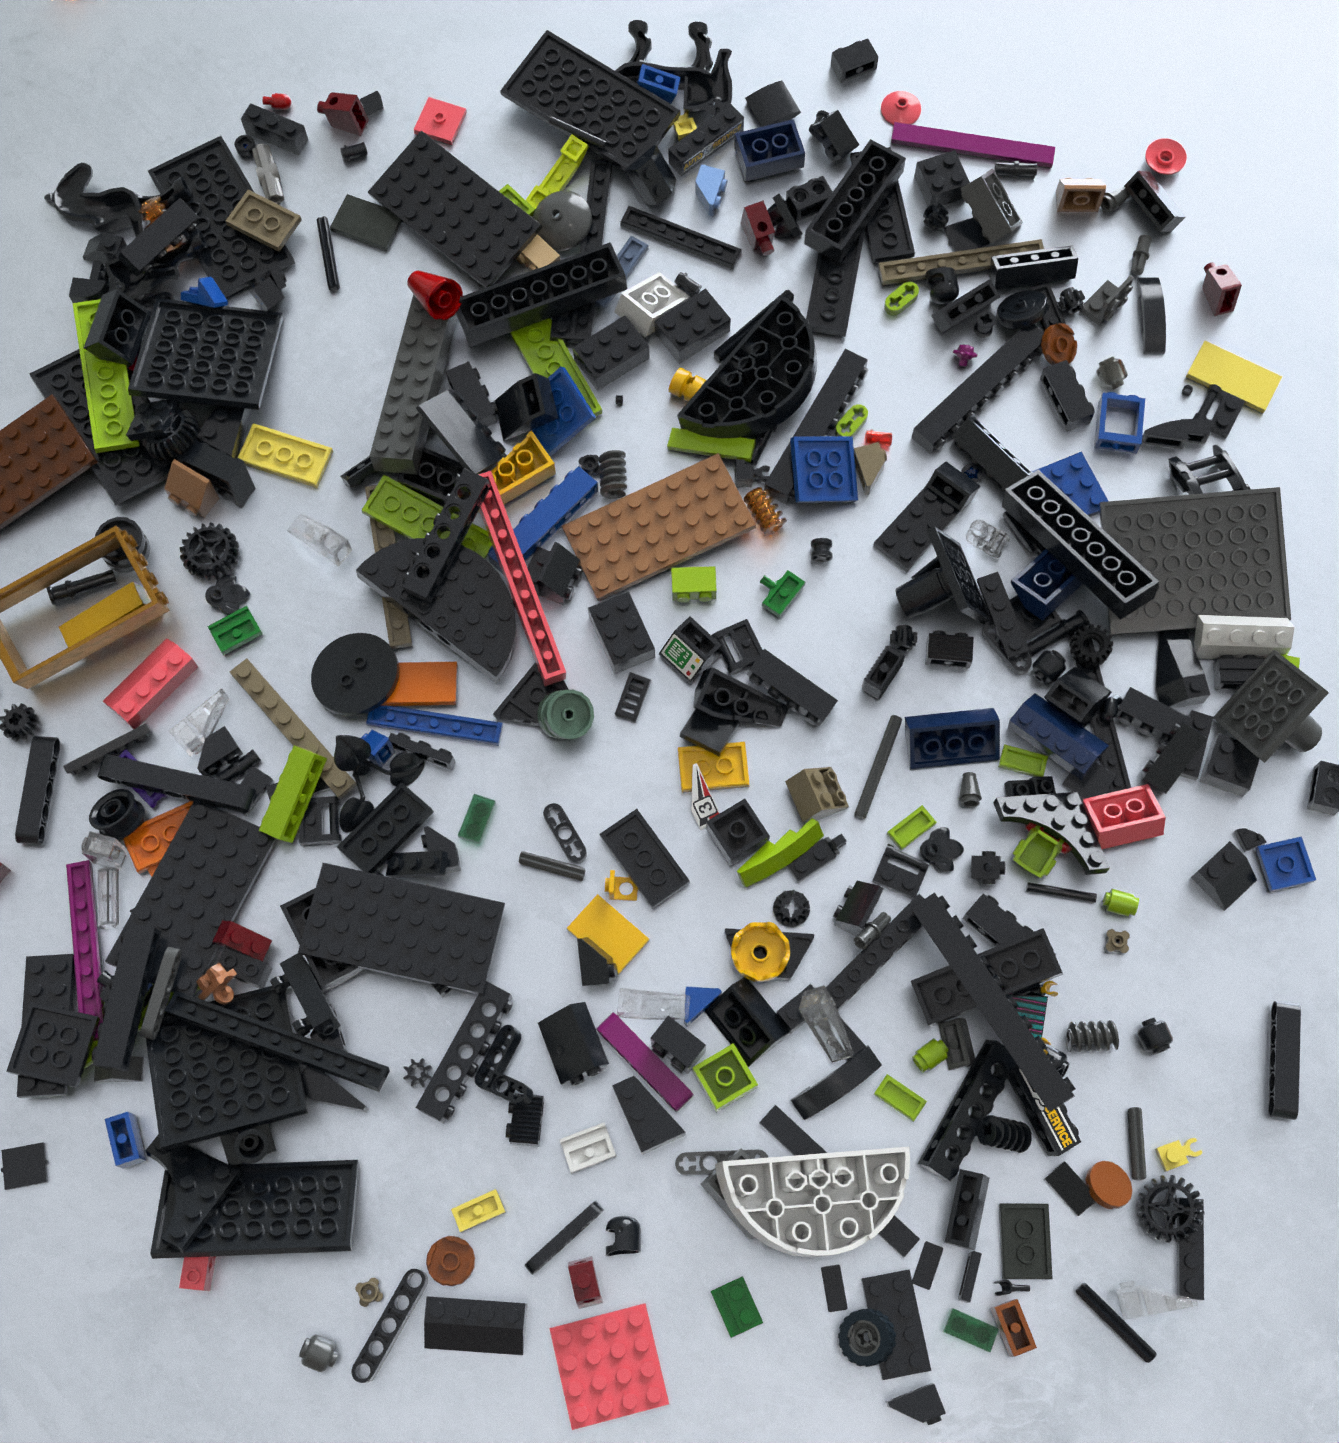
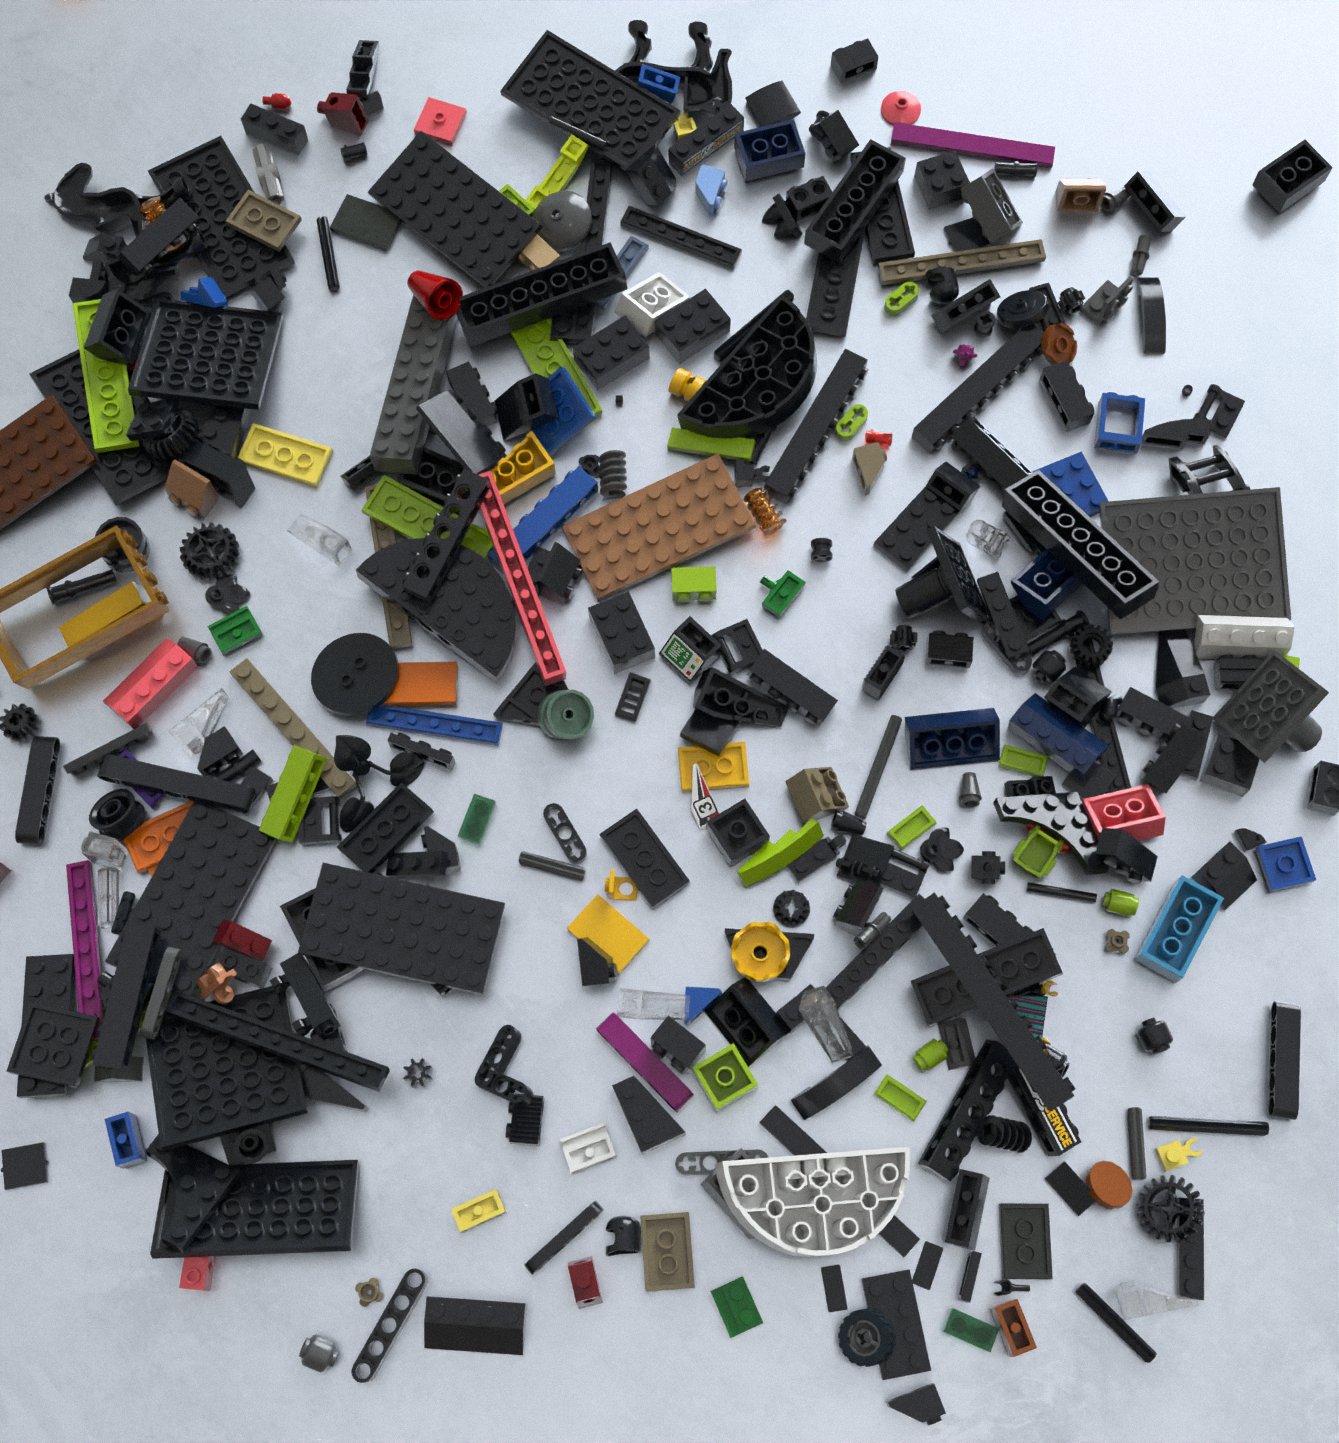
black tile [234,135,256,157] -> none
blue slope [361,730,395,767] -> none
black brick [415,981,514,1123] -> none
dark orange tile [426,1236,476,1286] -> none
black piece [538,1002,609,1086] -> none
coral plate [549,1303,669,1430] -> none
black pin [674,272,702,296] -> none
dark red torso [741,200,775,256] -> none
blue plate [790,436,858,503] -> none
black gear [923,203,949,231] -> none
black brick [989,245,1079,289] -> none
dark grey piece [1066,1020,1119,1052] -> none
clear smoke head [1096,356,1128,390] -> none
coral dish [1145,138,1187,175] -> none
light yellow tile [1186,341,1282,413] -> none
torso [1202,262,1242,316] -> none
none -> black axle [111,891,136,935]
none -> dark grey cone [177,636,211,664]
none -> black slope [346,40,379,98]
none -> dark tan plate [640,1212,695,1292]
none -> black cone [831,810,867,835]
none -> black hinge [836,834,895,886]
none -> black brick [1095,828,1158,884]
none -> dark azure brick [1134,875,1224,983]
none -> black axle [1148,1116,1269,1136]
none -> black brick [1252,139,1333,213]

